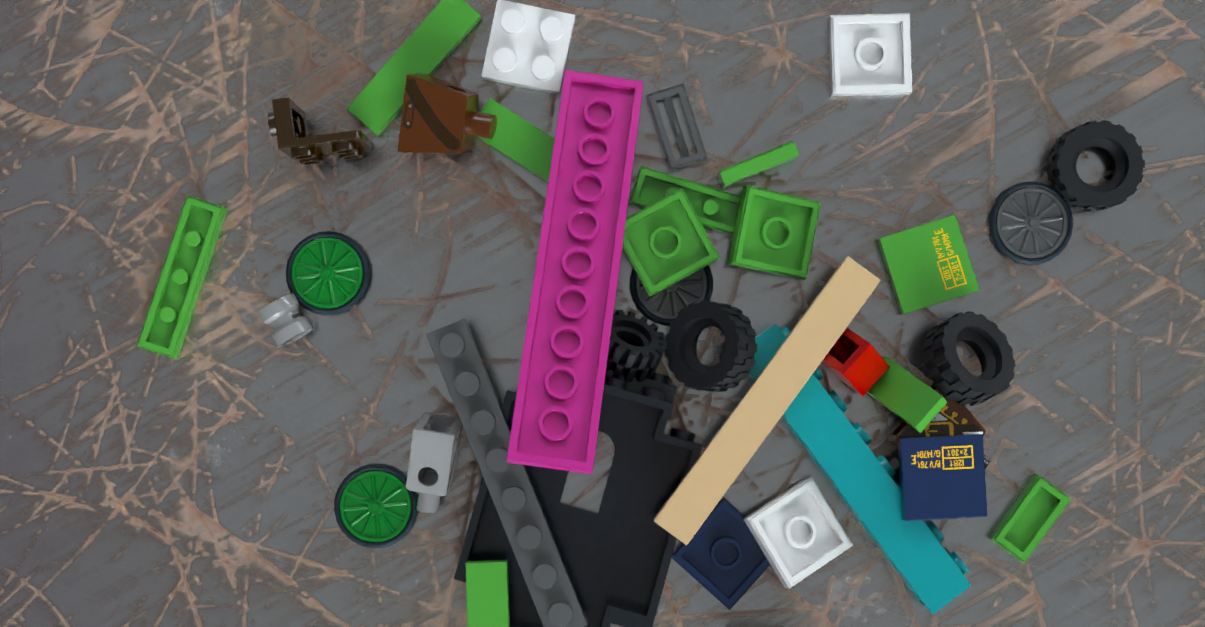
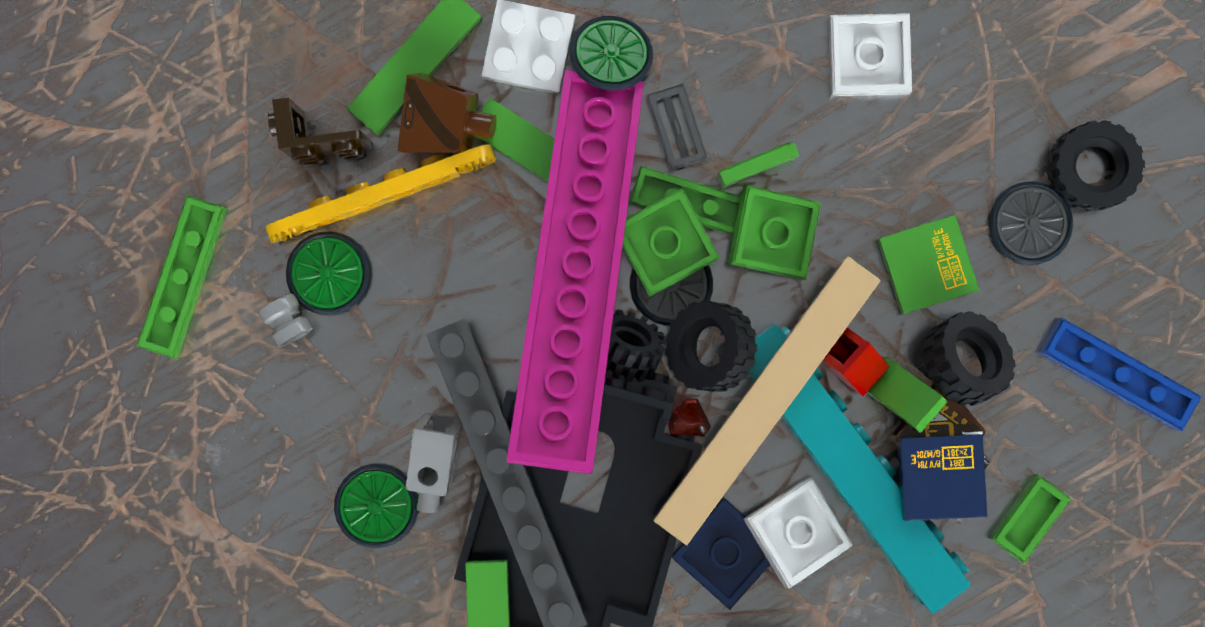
none -> yellow plate [265,145,496,243]
none -> green wheel [569,16,653,91]
none -> clear red tile [668,399,711,437]
none -> blue tile [1039,318,1202,431]

